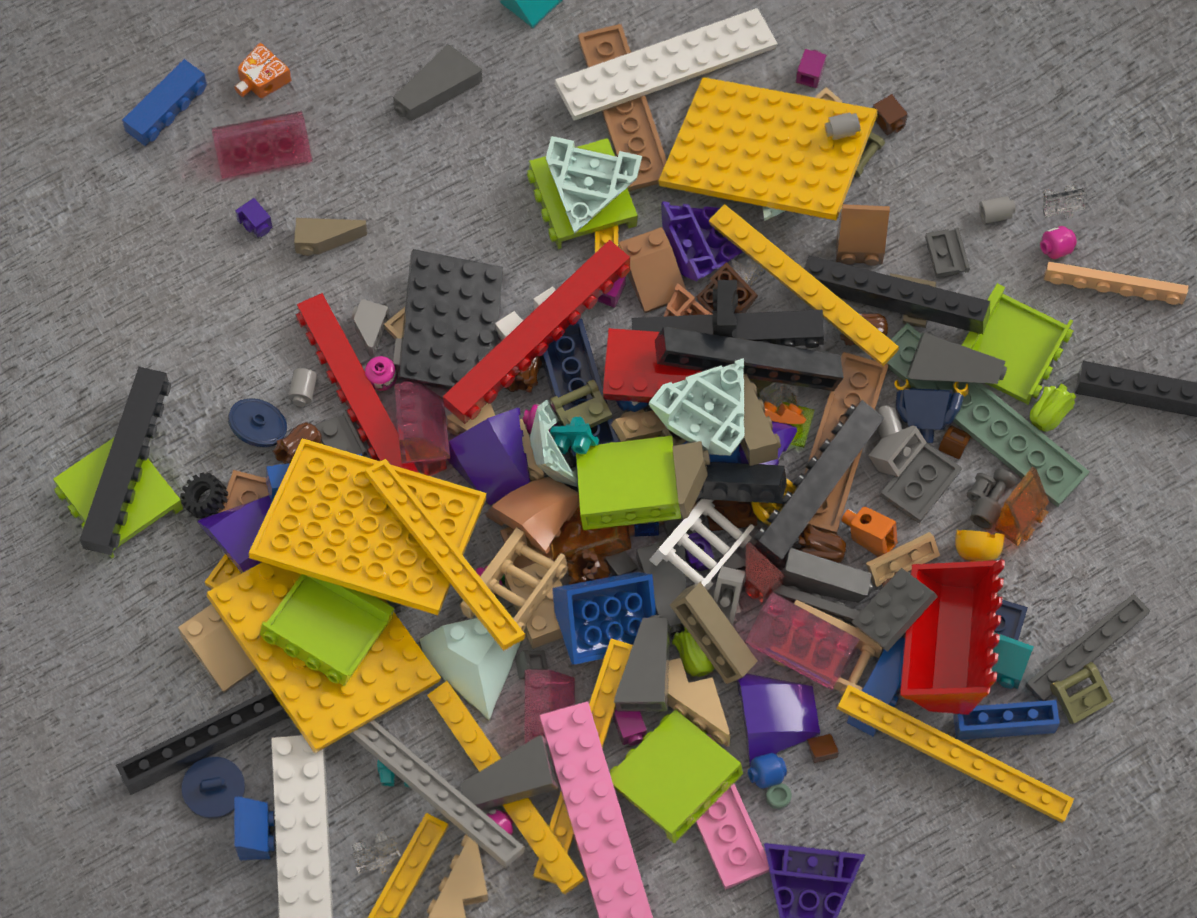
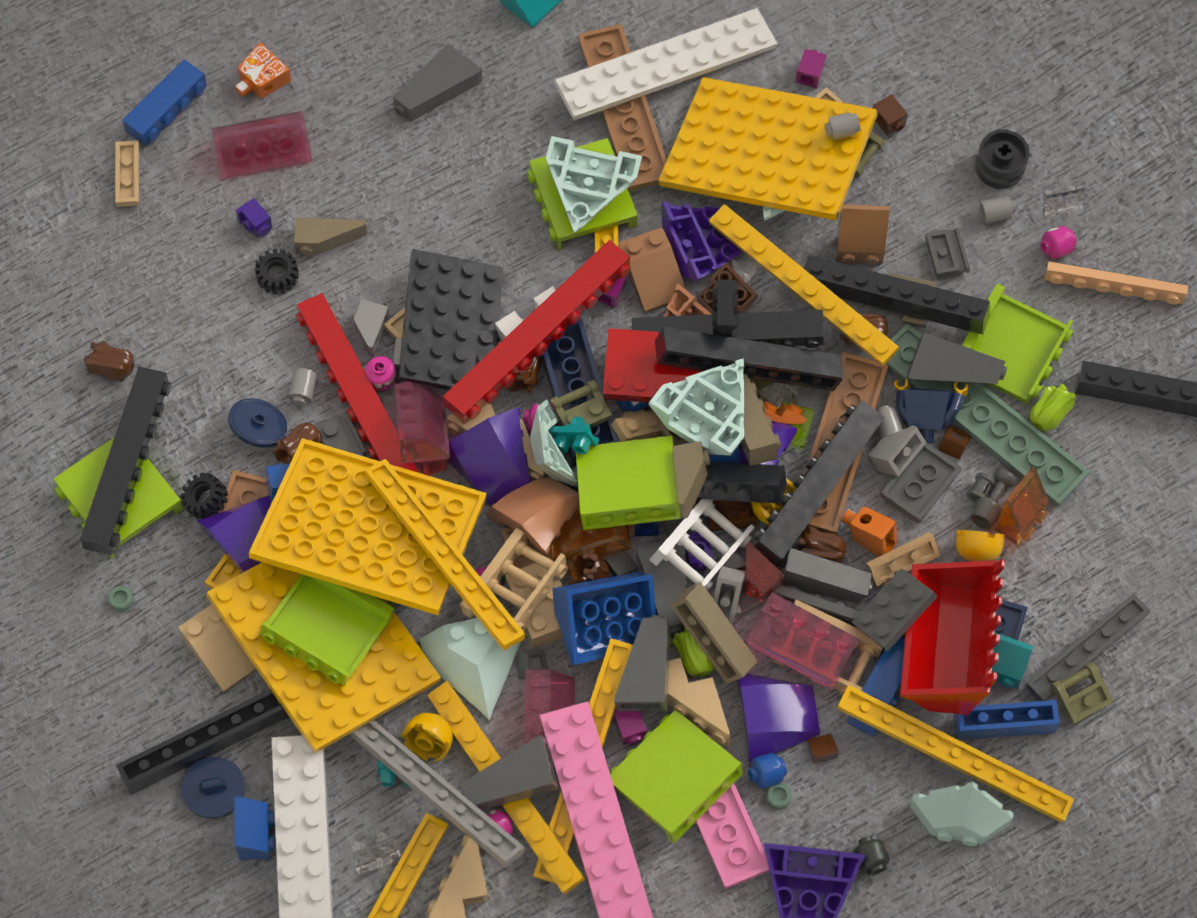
none -> reddish brown piece [84,341,135,380]
none -> sand green tile [108,586,134,612]
none -> tan plate [115,141,140,207]
none -> black tyre [255,249,299,295]
none -> yellow cylinder [401,713,453,762]
none -> pearl dark grey head [853,836,890,876]
none -> light aqua wedge [910,782,1014,846]
none -> black wheel [975,129,1030,189]

